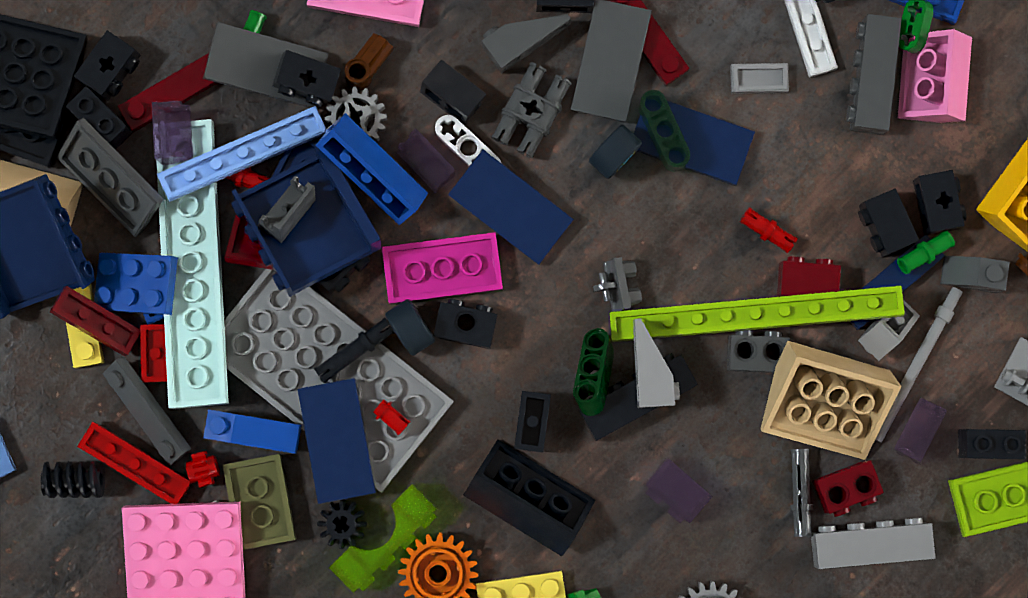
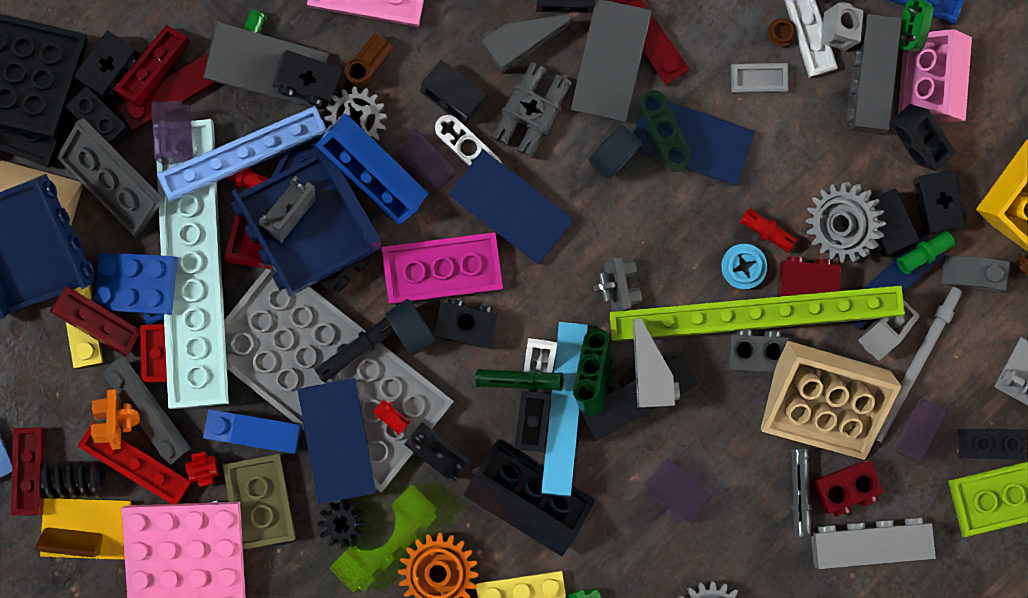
none -> dark red plate [11,427,45,516]
none -> reddish brown slope [35,527,103,558]
none -> yellow tile [40,498,132,559]
none -> orange hips [91,389,140,450]
none -> dark red plate [114,24,191,107]
none -> black hinge [404,422,473,481]
none -> dark green pin [475,369,564,392]
none -> white slope [524,338,557,373]
none -> medium azure tile [541,322,588,497]
none -> medium azure gear [721,244,767,290]
none -> reddish brown plate [767,18,796,47]
none -> light grey gear [805,182,886,263]
none -> light grey brick [821,2,863,51]
none -> black brick [889,104,956,171]

